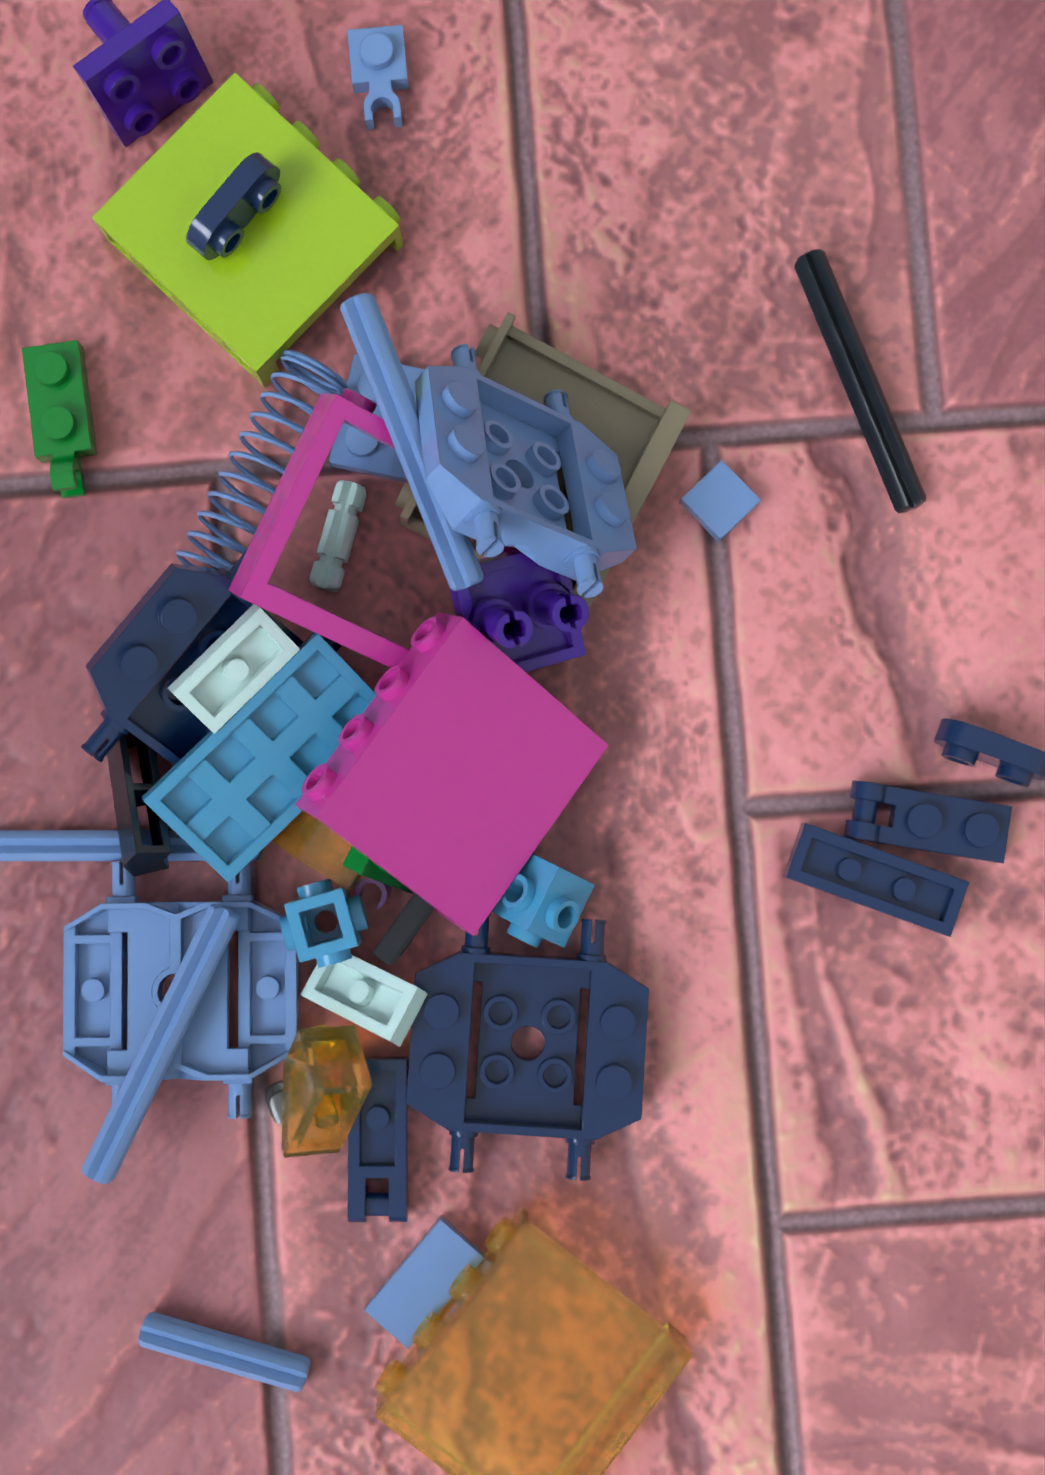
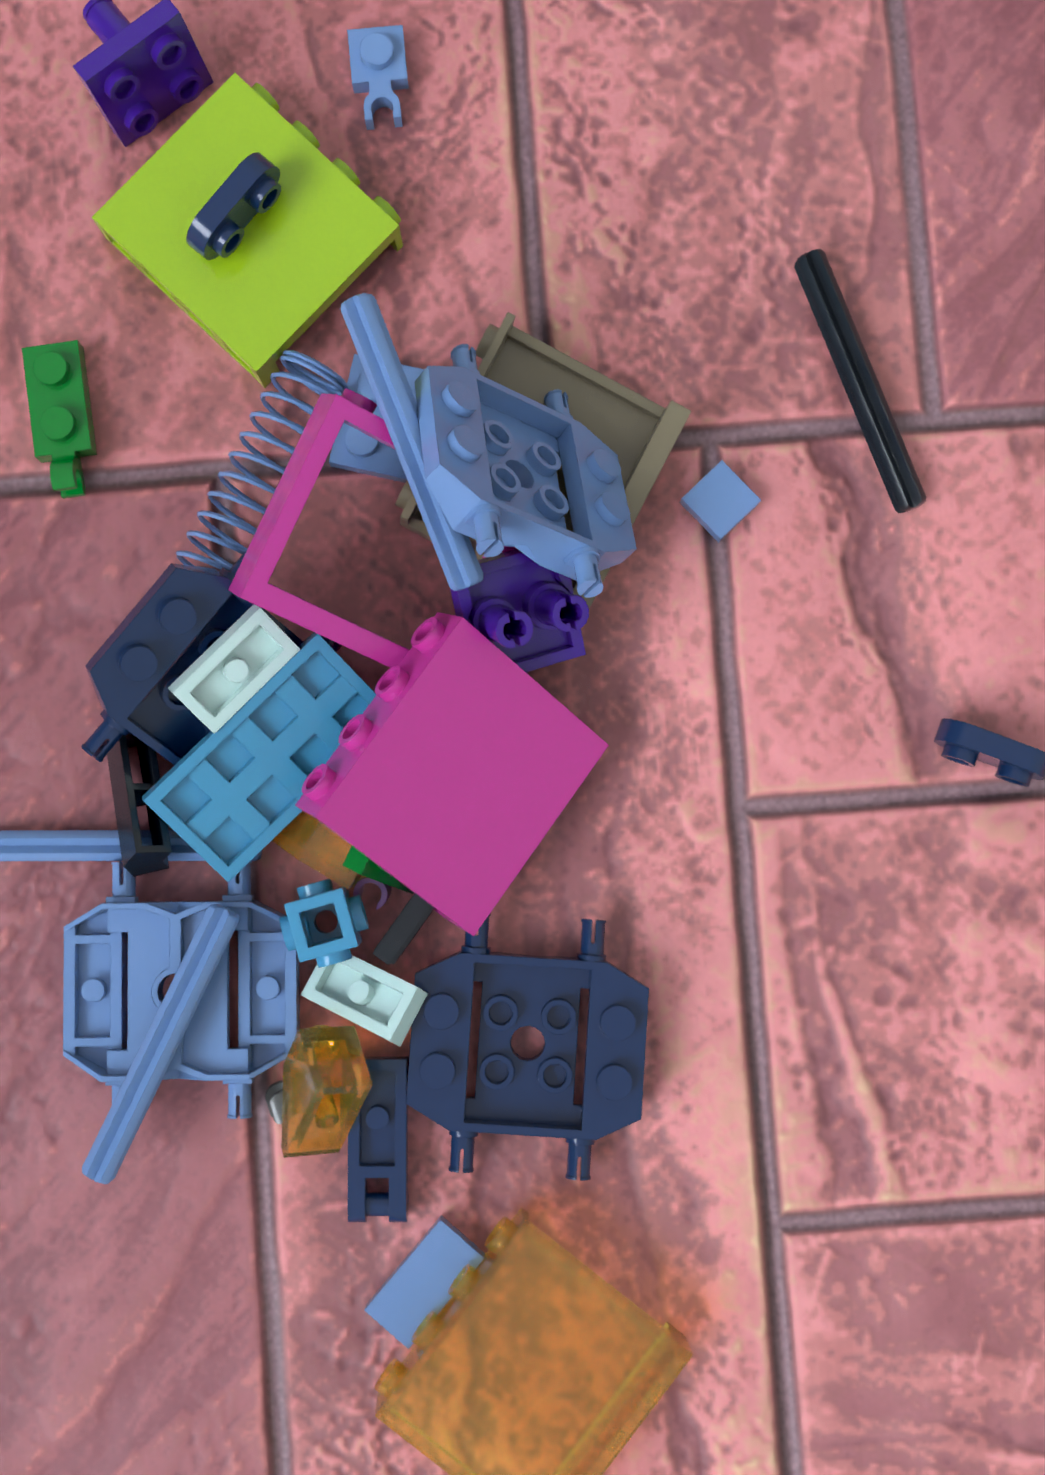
medium blue axle [138,1312,310,1392] -> none
light aqua axle [309,480,367,592] -> none
dark azure brick [491,854,595,948] -> none
dark blue plate [783,823,969,937] -> none
dark blue plate [844,780,1012,863] -> none

